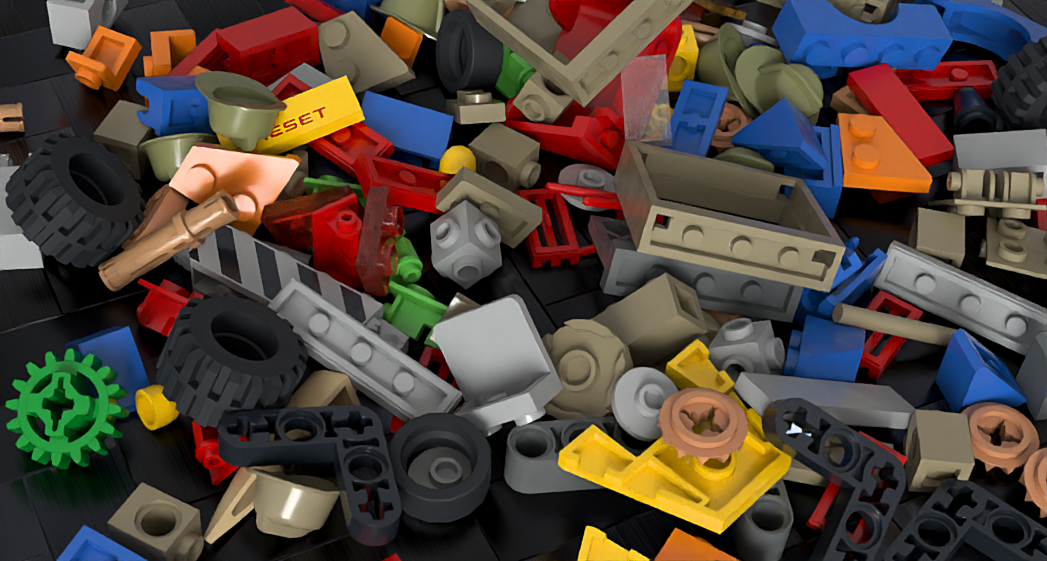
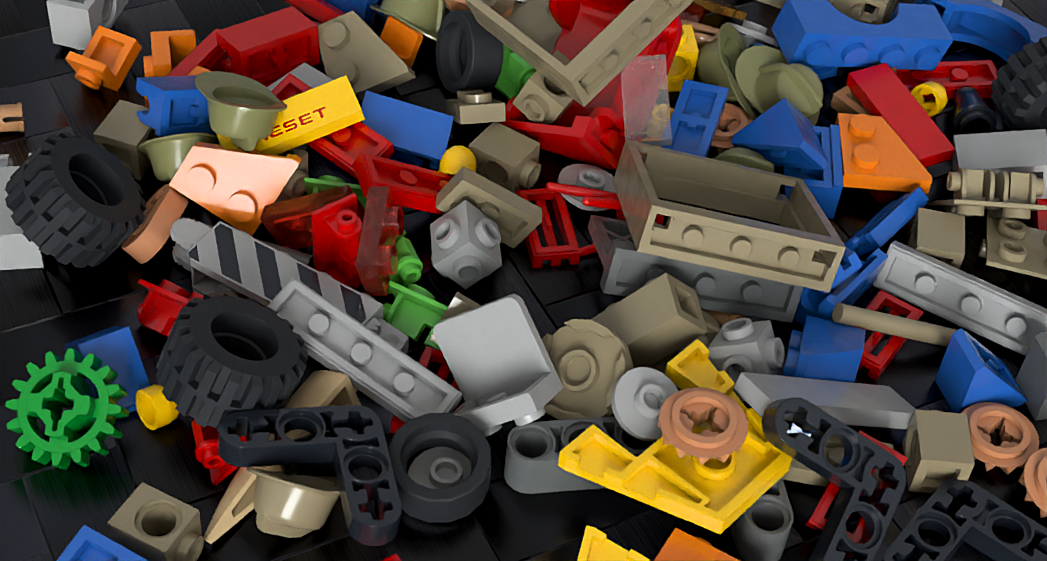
medium nougat pin [98,190,240,292] -> none
none -> blue tile [844,186,929,258]
none -> yellow hinge [911,81,948,117]

